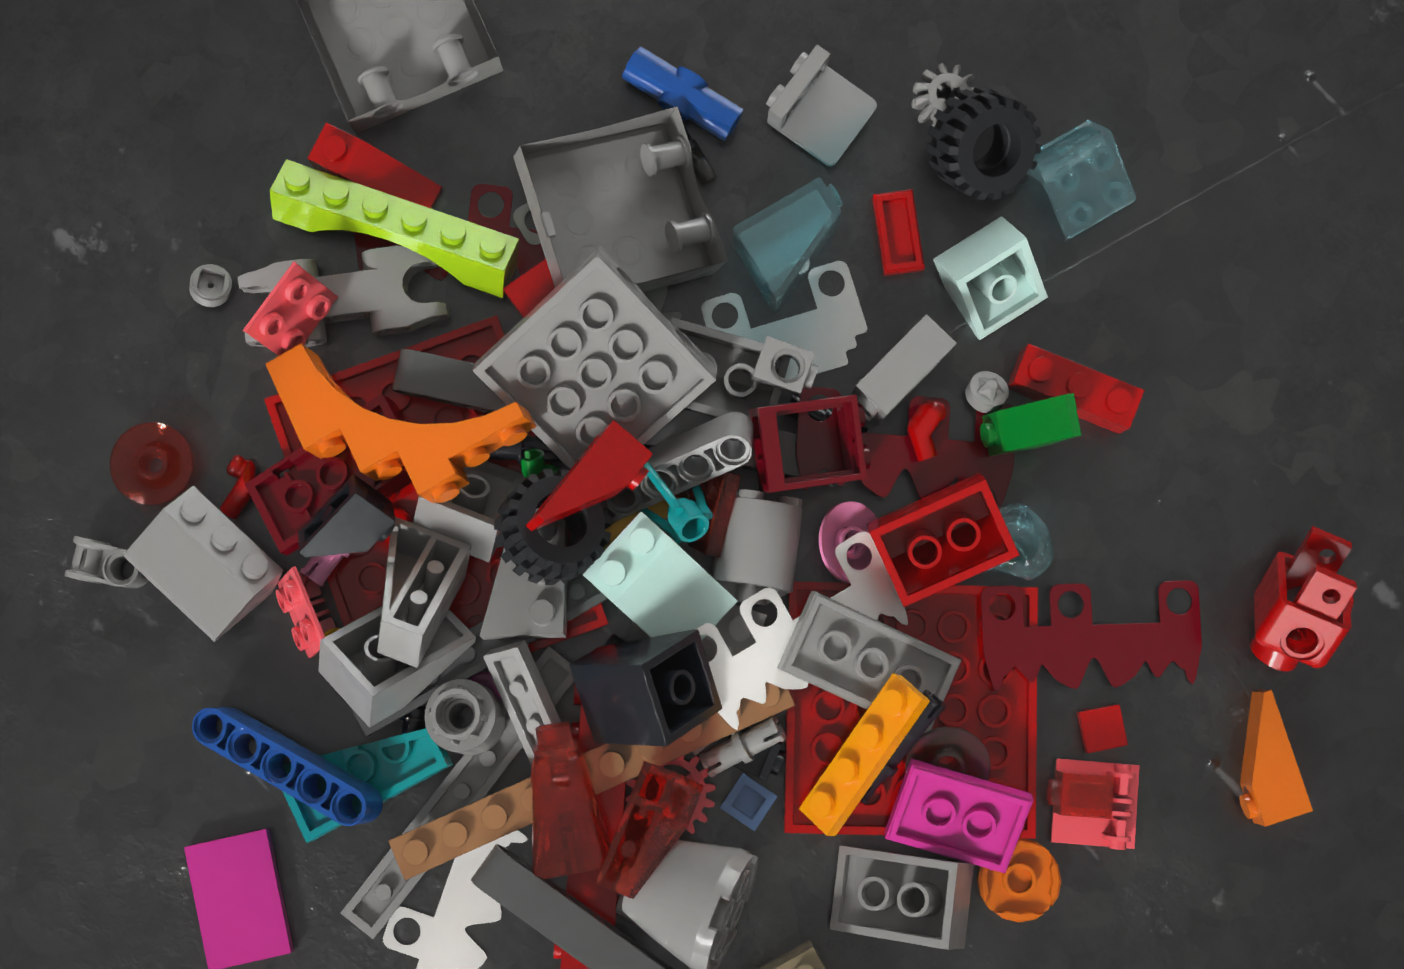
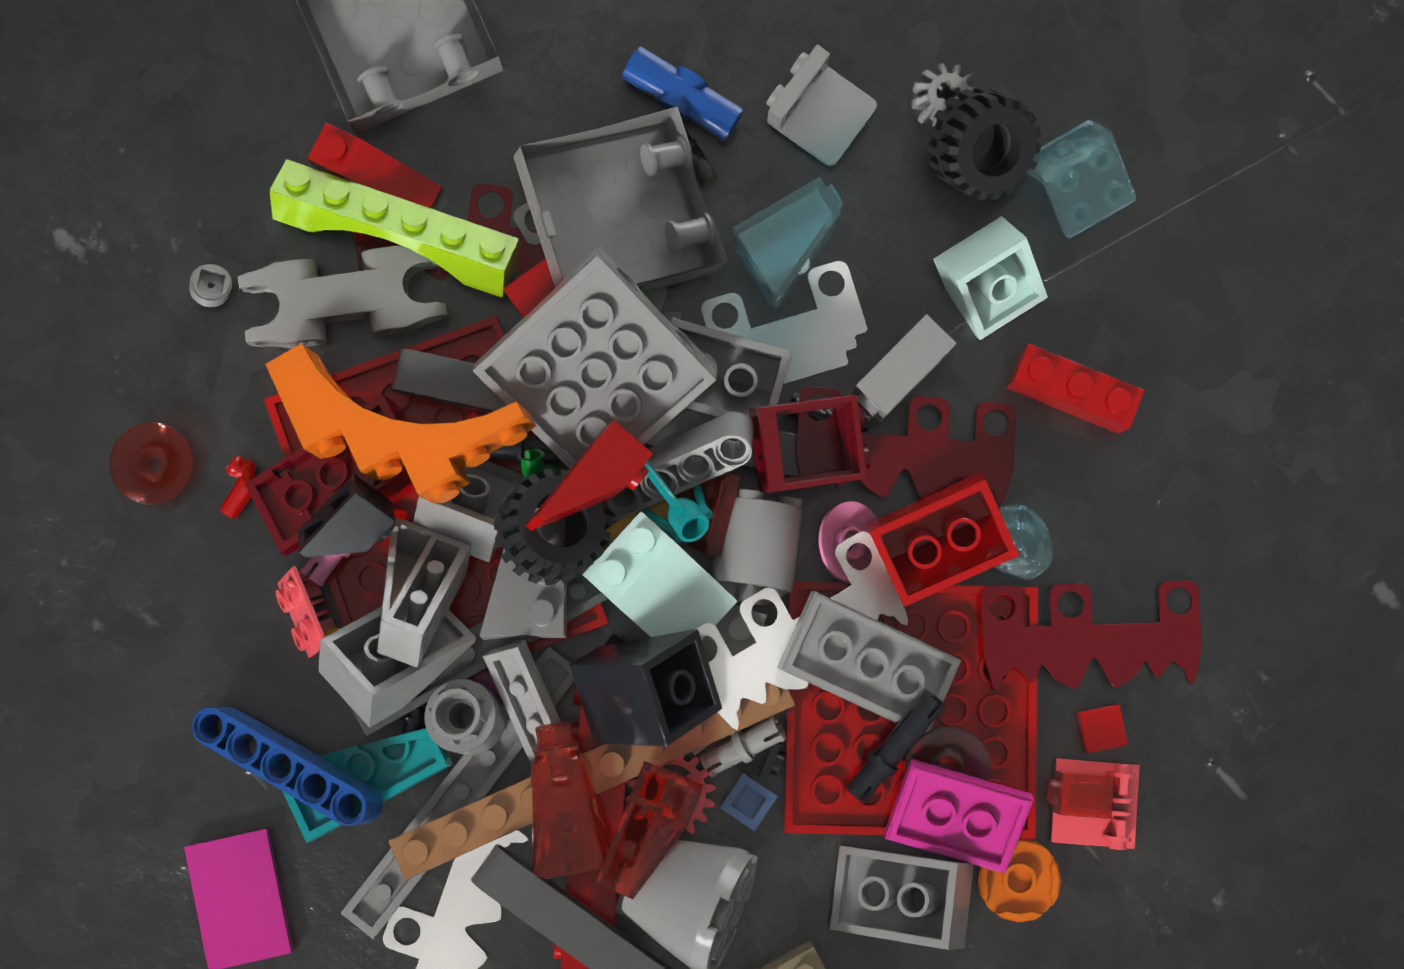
light grey piece [64,536,149,588] -> none
light grey slope [124,486,284,642] -> none
coral hinge [243,261,338,356] -> none
light grey brick [751,336,819,396] -> none
light orange plate [799,673,930,836] -> none
red tile [872,189,925,276] -> none
red arm [908,400,947,462] -> none
light grey tile [965,371,1009,414] -> none
green slope [980,393,1082,456] -> none
orange slope [1239,689,1313,827] -> none
red piece [1250,526,1357,671] -> none

